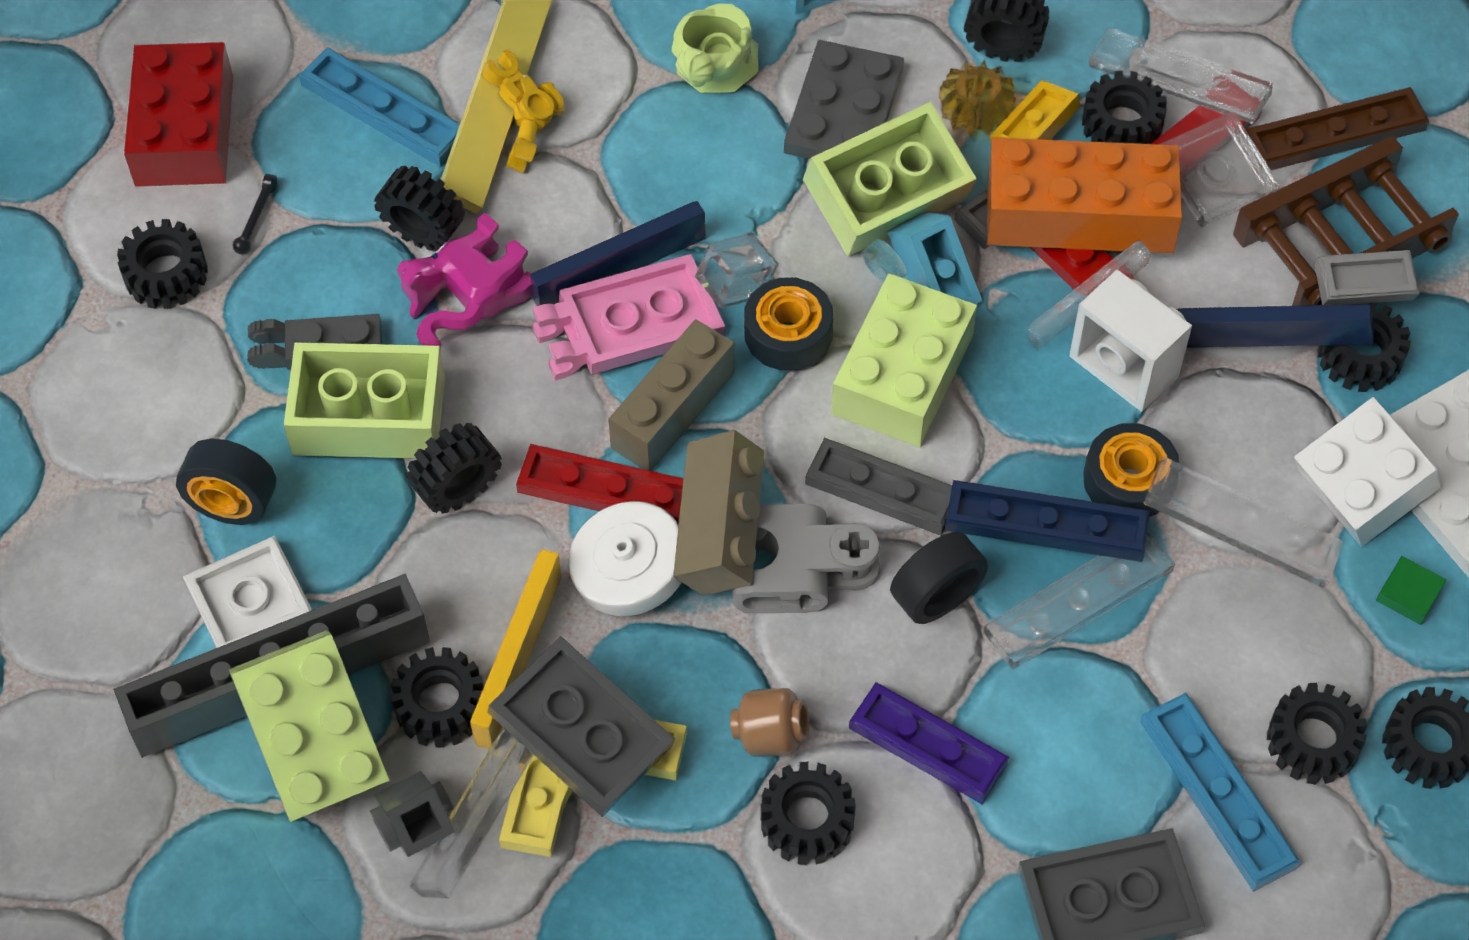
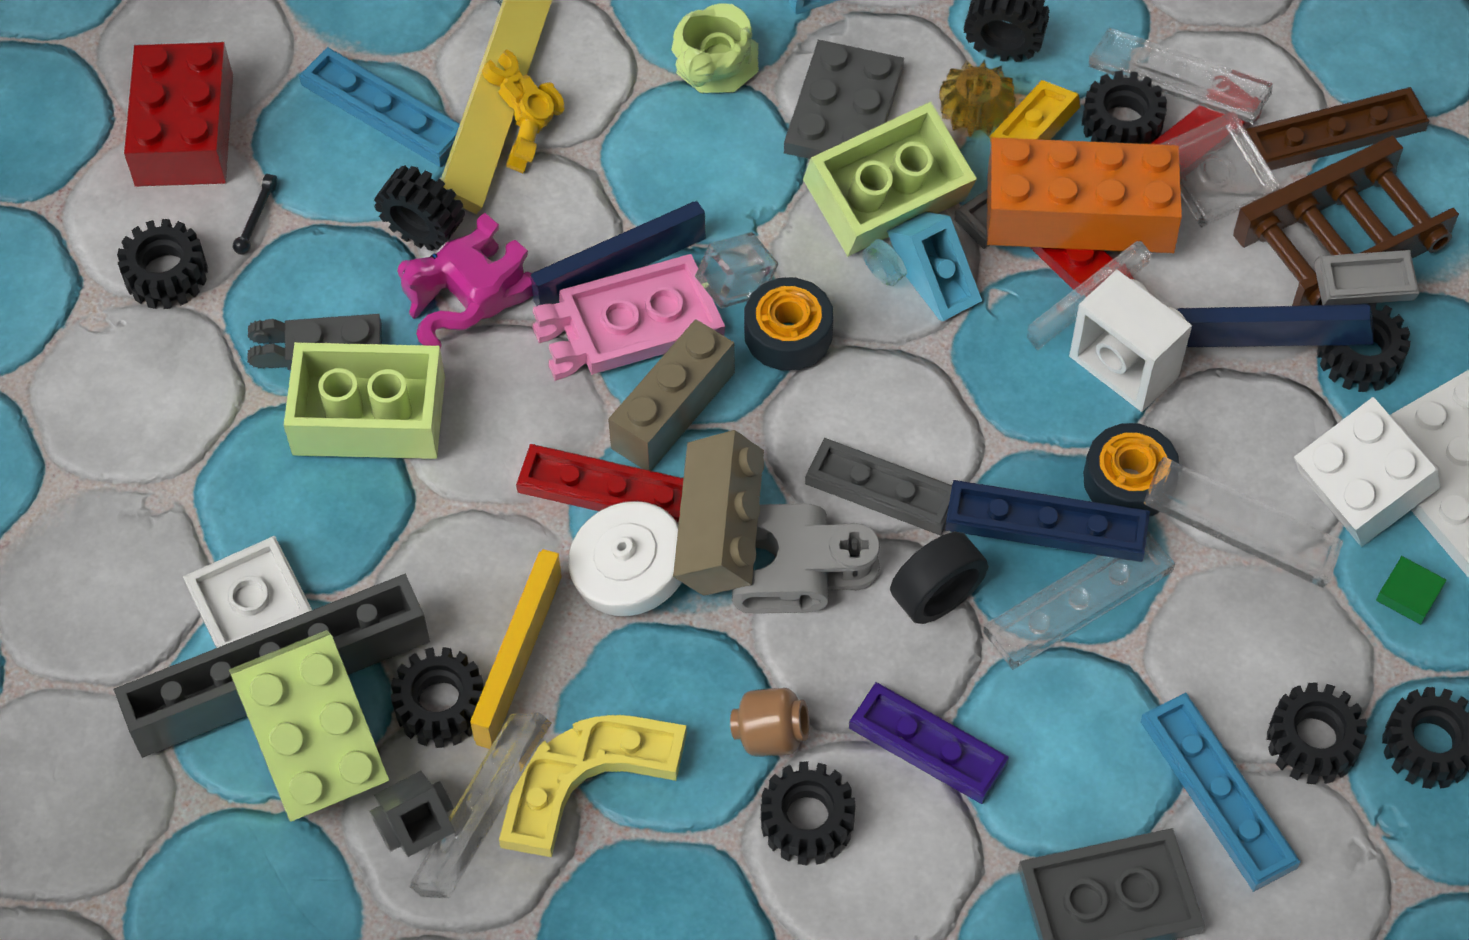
black wheel [176,438,277,525] -> none
black tyre [406,422,502,514] -> none
dark grey plate [487,636,675,817] -> none
yellowish green brick [831,273,977,447] -> none

